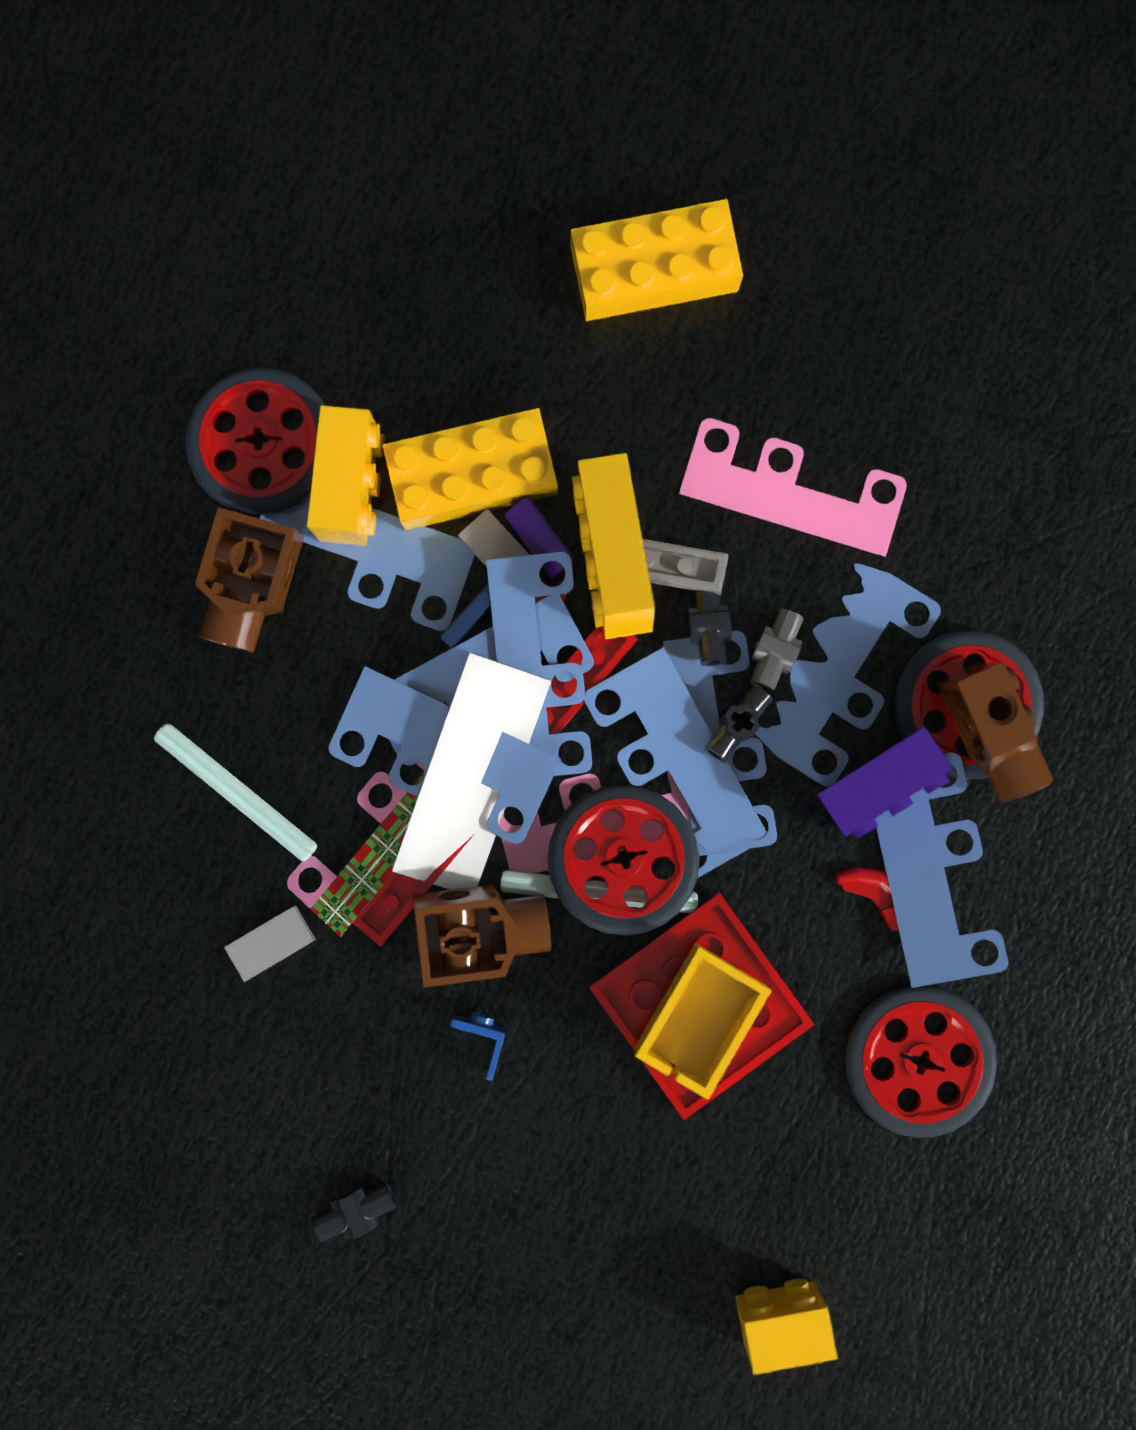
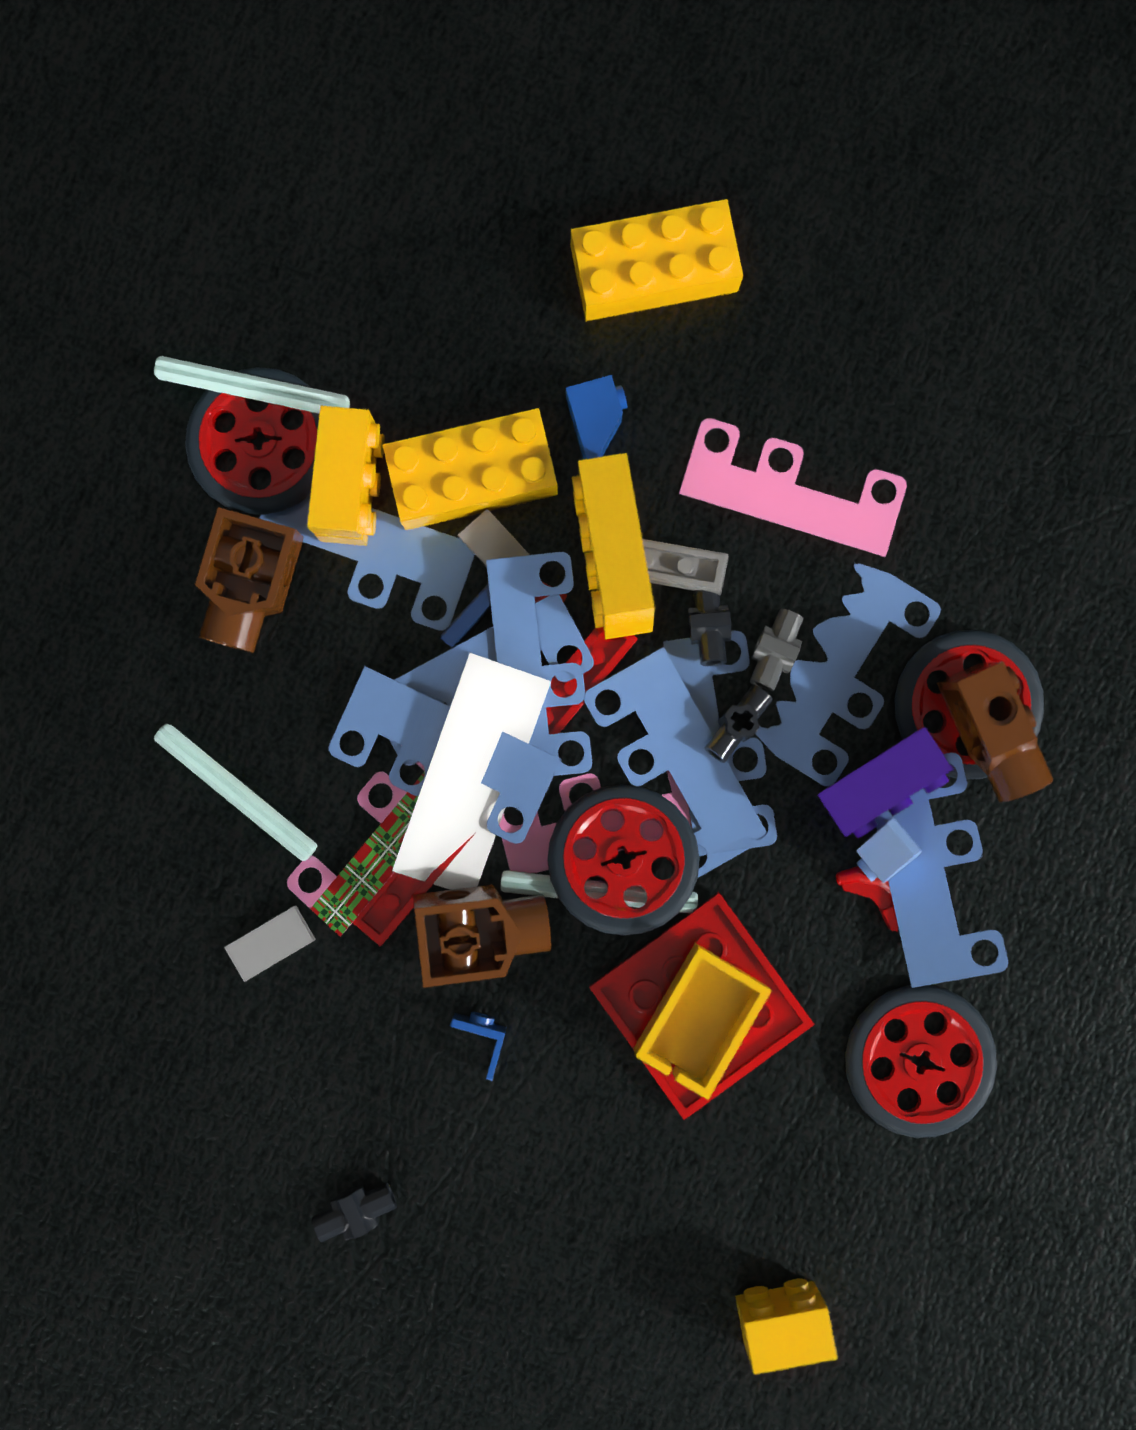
dark purple brick [505,497,577,581] -> none
none -> light aqua axle [154,356,350,414]
none -> blue slope [566,375,627,460]
none -> light blue slope [856,818,922,883]

